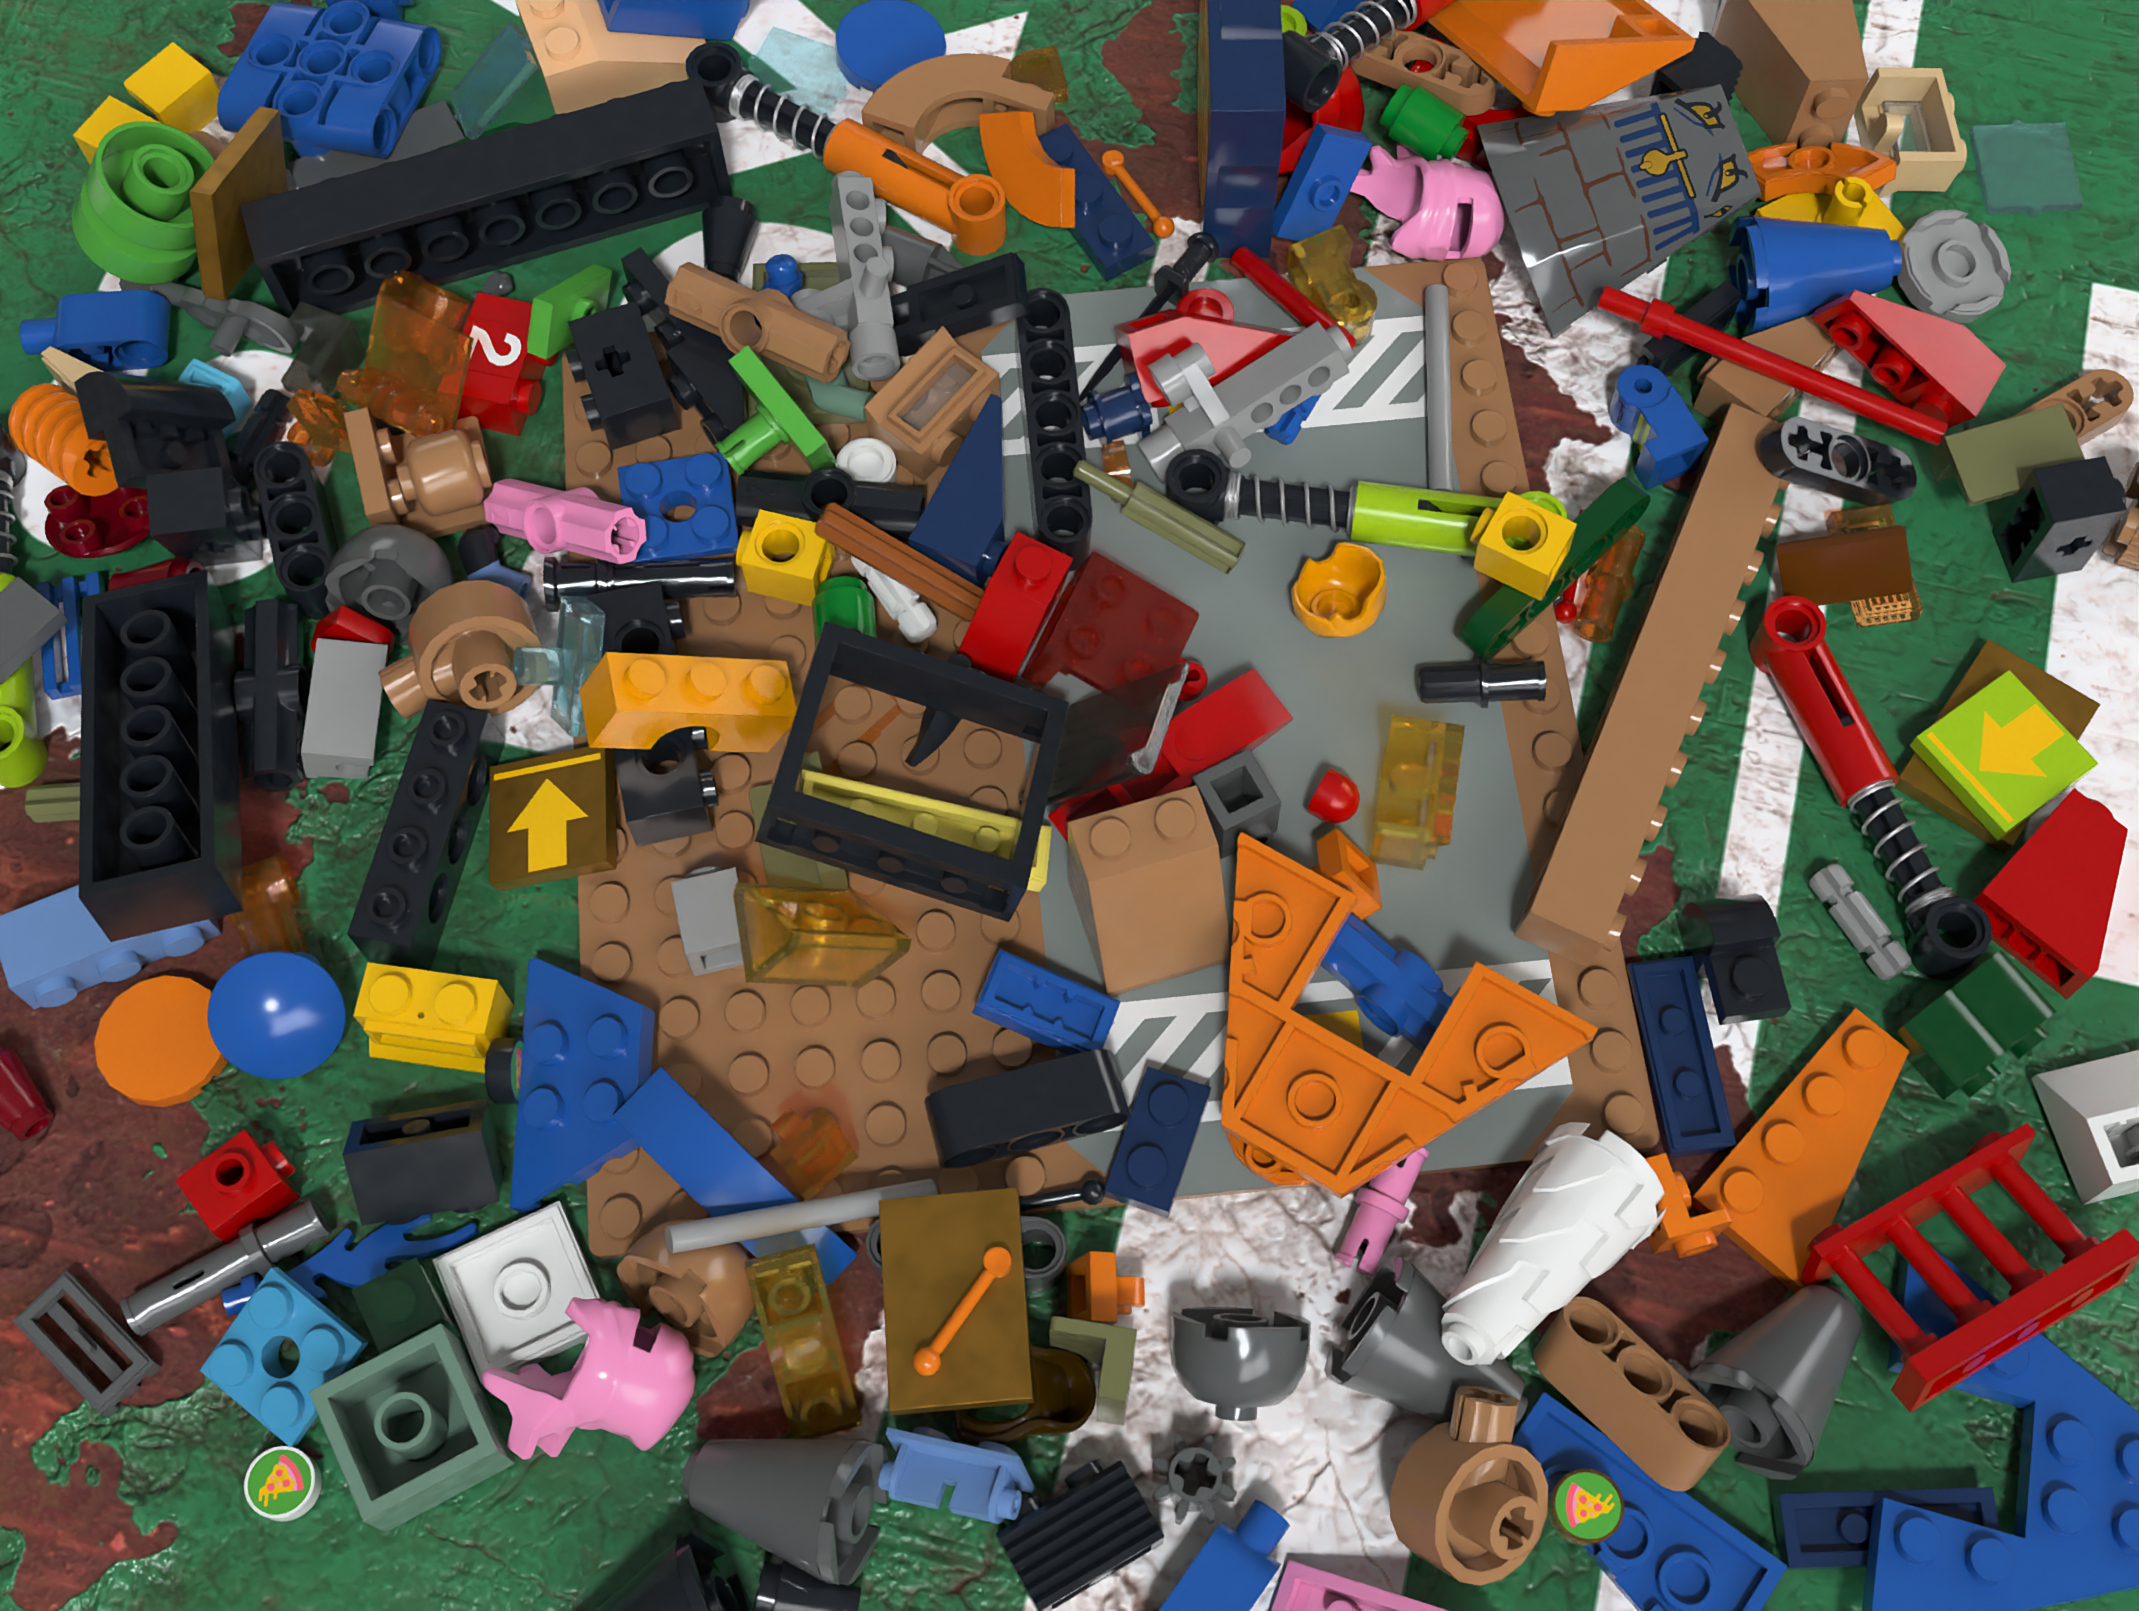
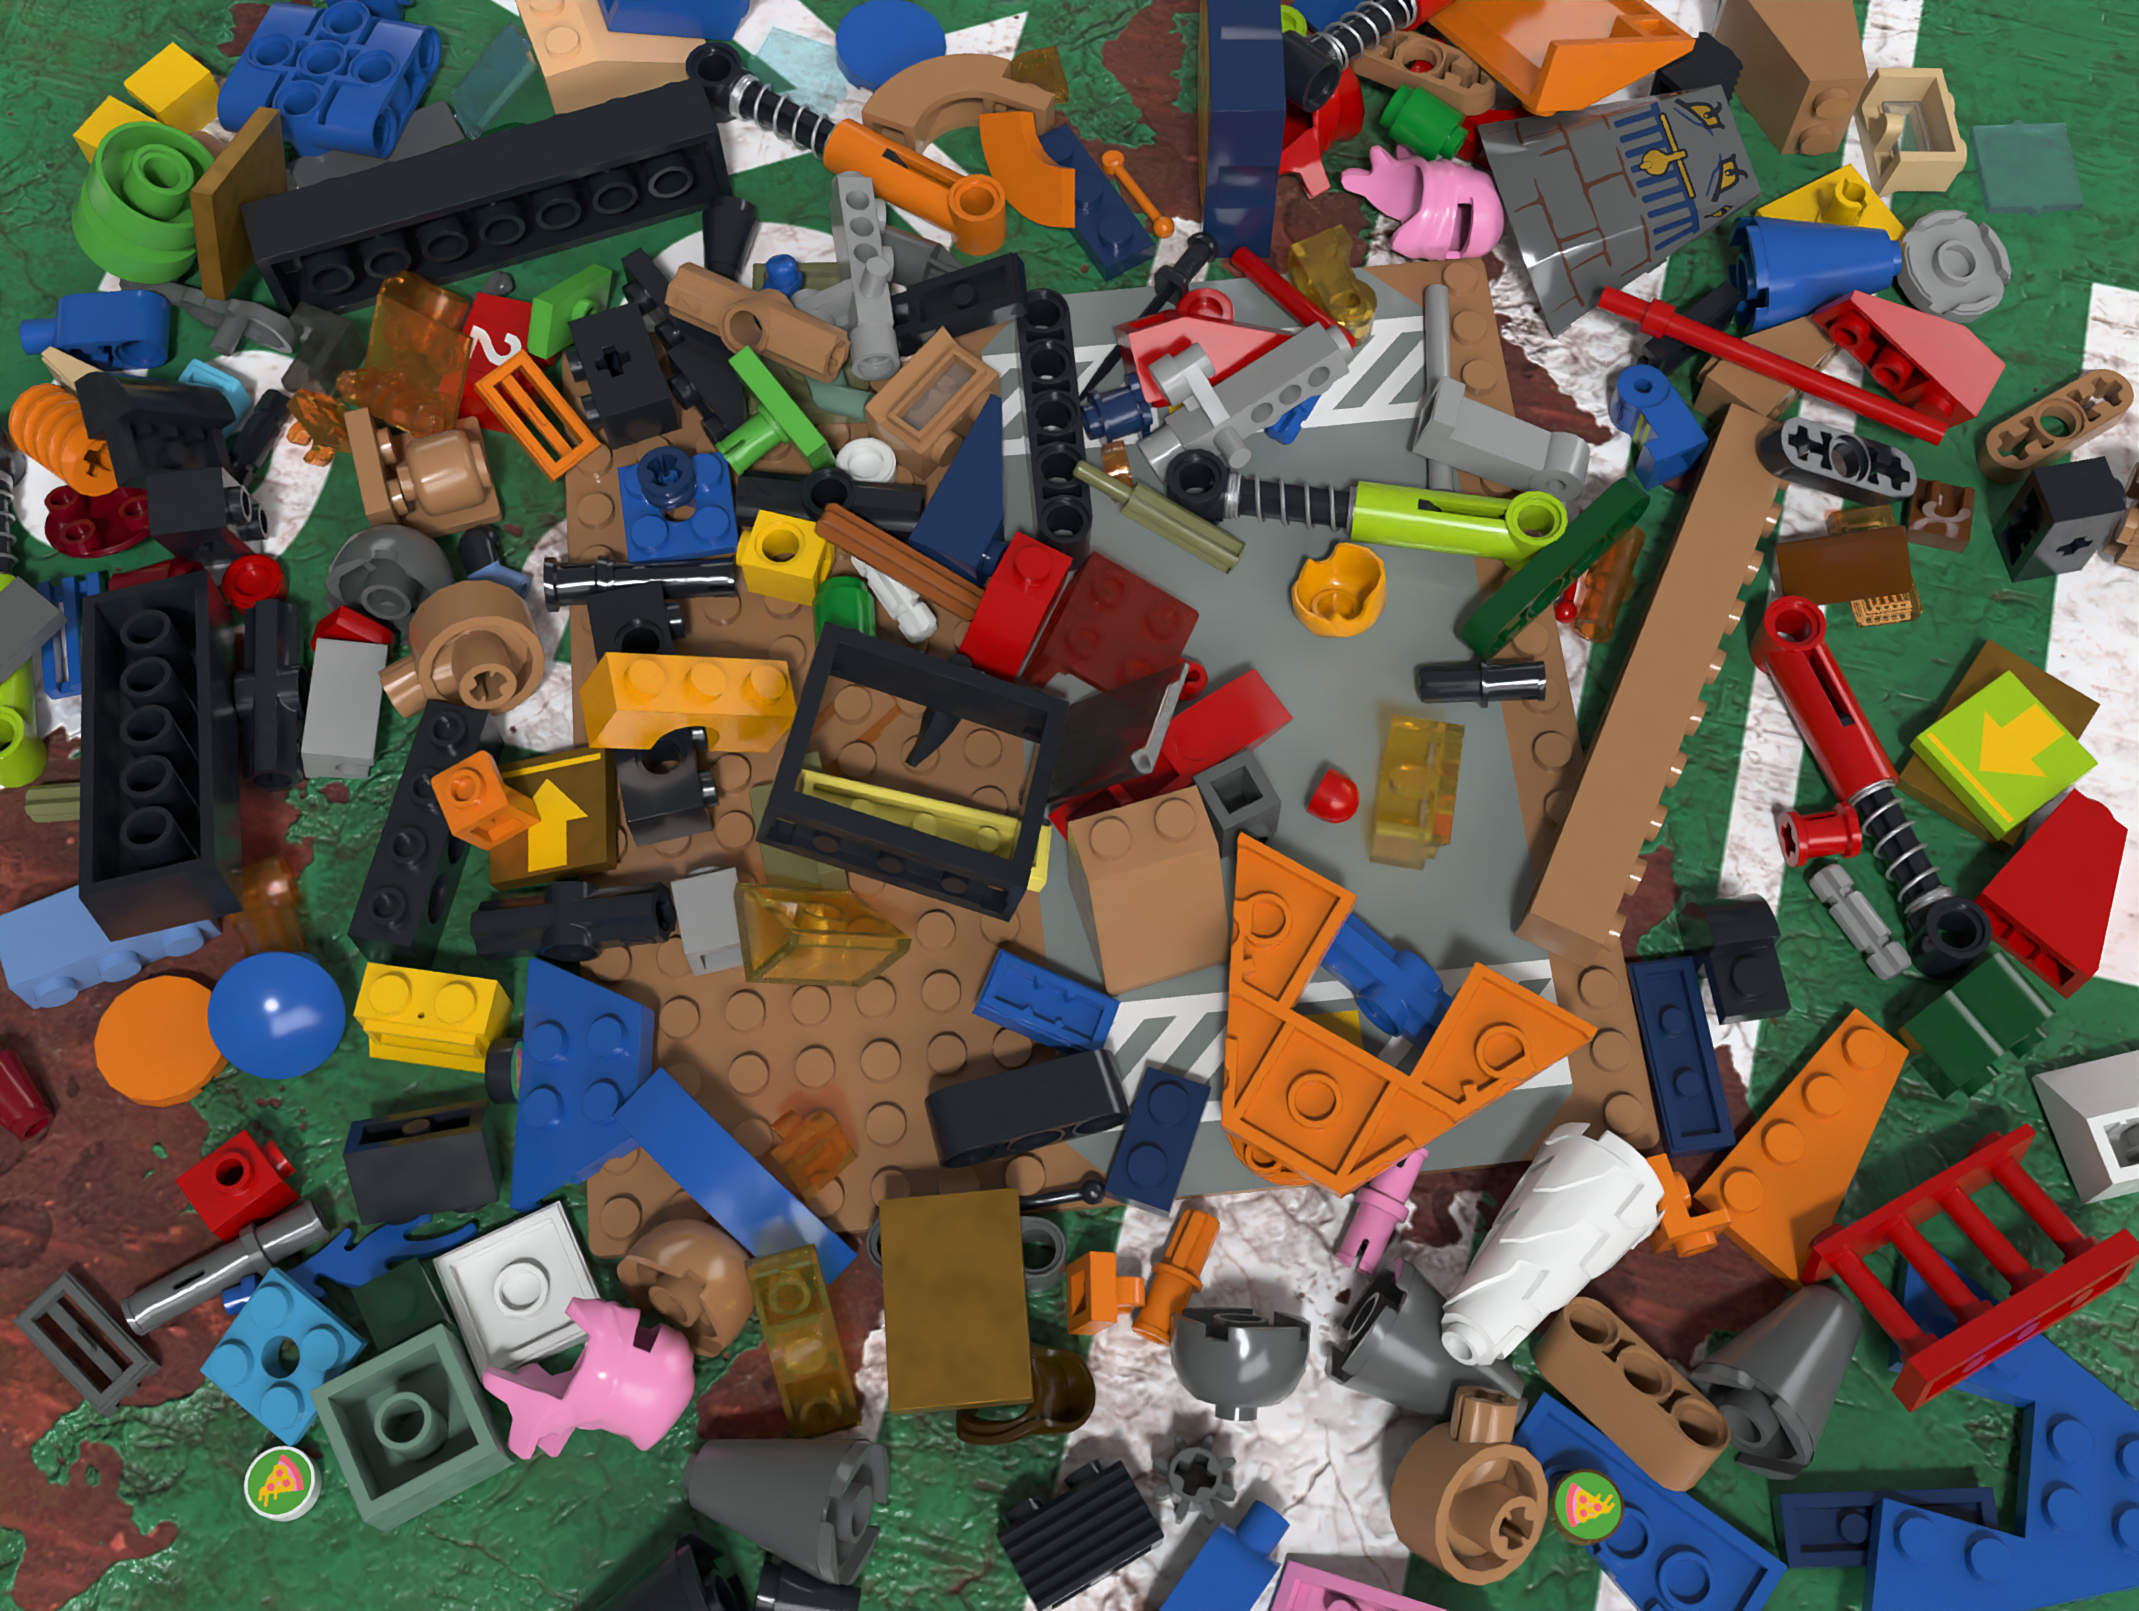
black beam [254,441,339,620] -> none
bright pink piece [484,478,646,564] -> none
clear light blue tile [513,596,605,736] -> none
light grey bar [665,1178,938,1254] -> none
medium blue hinge [878,1427,1034,1524] -> none
orange hinge [913,1247,1012,1376] -> none
olive panel [1049,1316,1137,1426] -> none
blue plate [1272,123,1373,246] -> none
orange tile [1310,828,1382,921] -> none
yellow brick [1470,491,1577,601] -> none
orange tile [1747,142,1896,202] -> none
olive panel [1928,403,2085,506] -> none
none -> red tile [221,554,289,616]
none -> orange bracket [431,750,541,851]
none -> black piece [470,881,676,962]
none -> orange tile [474,349,601,484]
none -> dark blue bush [637,446,697,510]
none -> orange axle [1131,1209,1220,1347]
none -> light grey leg [1412,375,1591,502]
none -> red bush [1778,802,1862,867]
none -> reddish brown tile [1903,478,1976,553]

